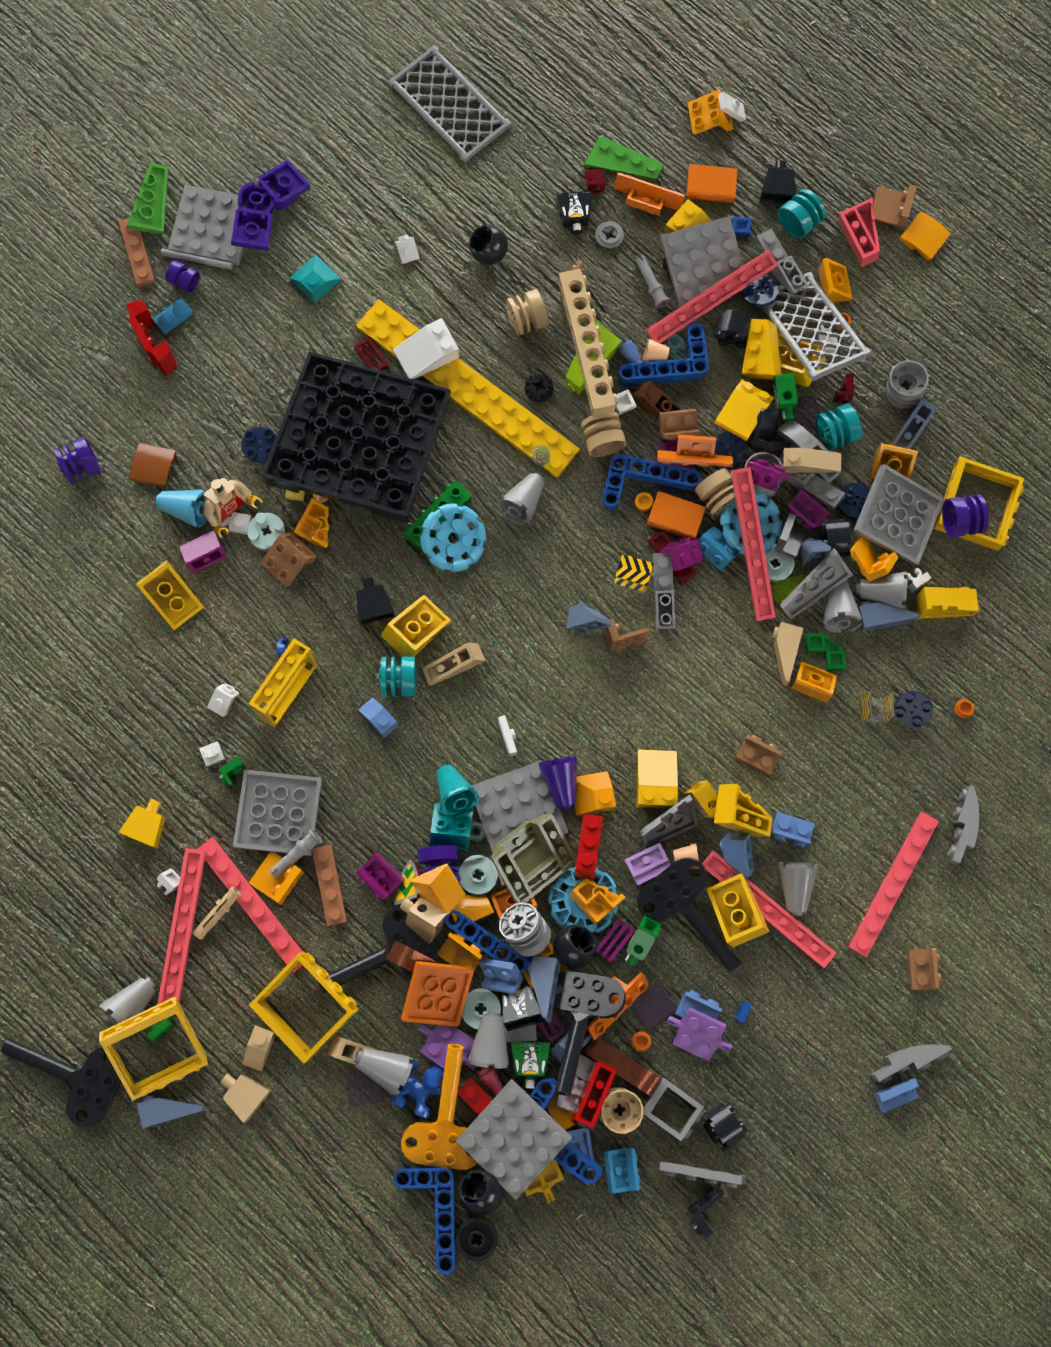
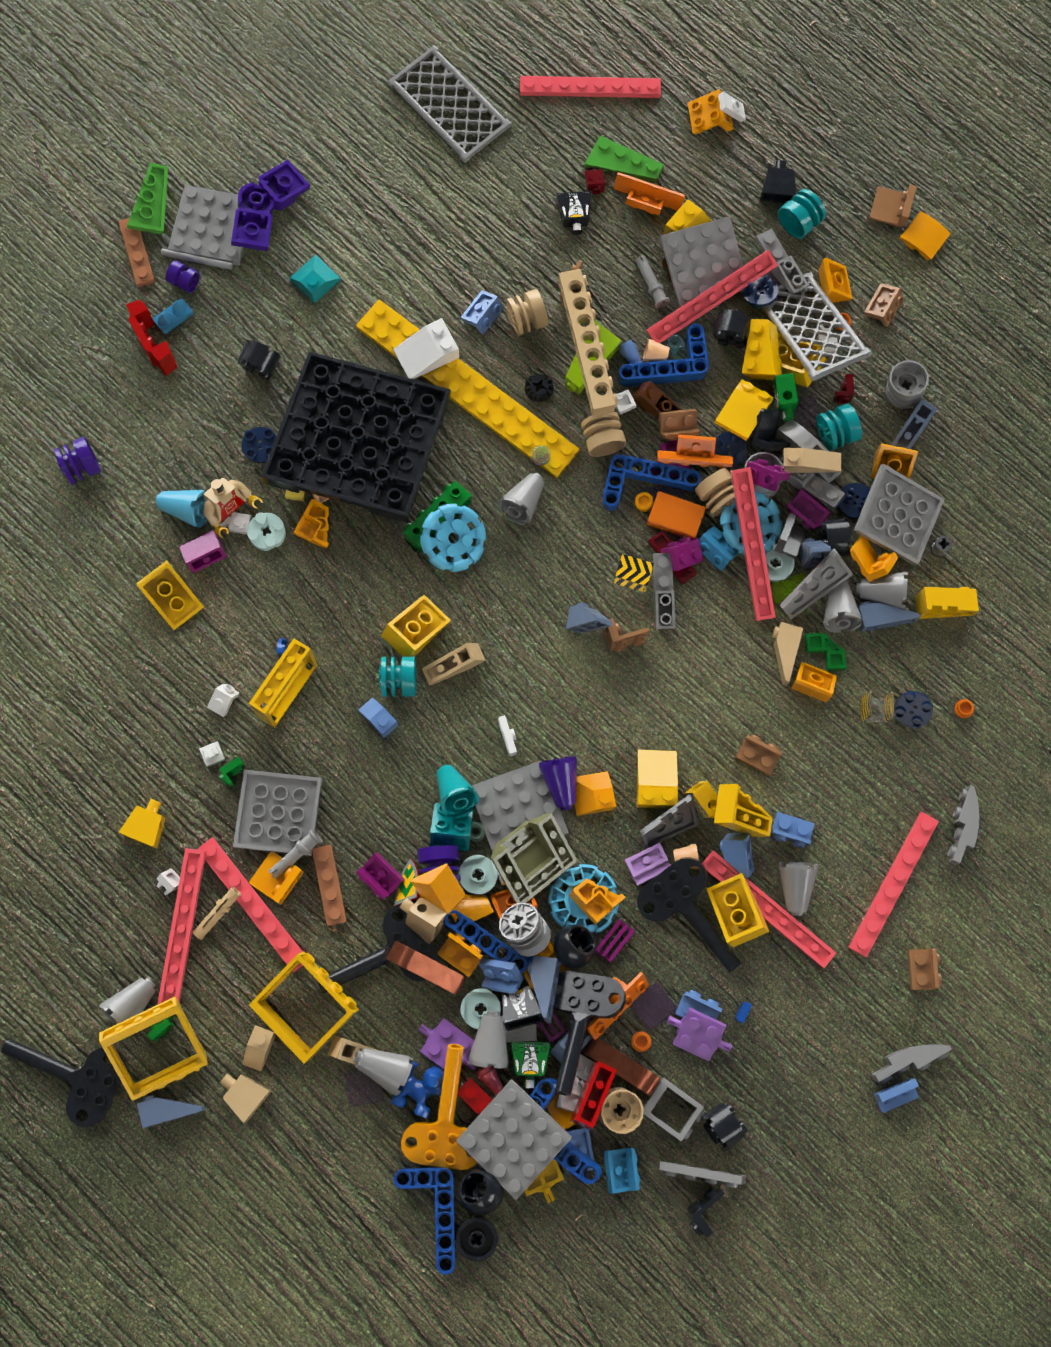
dark orange slope [129,443,176,488] -> none
medium nougat bracket [261,532,317,587] -> none
dark red tile [354,337,389,371] -> none
black torso [356,577,395,625] -> none
white bracket [395,234,420,264] -> none
orange plate [401,961,474,1027] -> none
black wheel [469,224,508,265] -> none
red brick [575,814,603,880] -> none
light grey gear [595,221,624,249] -> none
green torso [625,915,661,966] -> none
orange piece [686,164,738,203] -> none
blue tile [732,216,752,237] -> none
coral wedge [838,198,880,267] -> none
white tile [906,568,931,593] -> none
yellow window [934,457,1024,551] -> none
dark purple wheel [942,494,989,538] -> none
none -> black brick [238,339,281,380]
none -> medium blue bracket [461,290,504,334]
none -> coral plate [520,76,661,98]
none -> medium nougat bracket [864,283,904,327]
none -> dark grey bush [931,536,952,557]

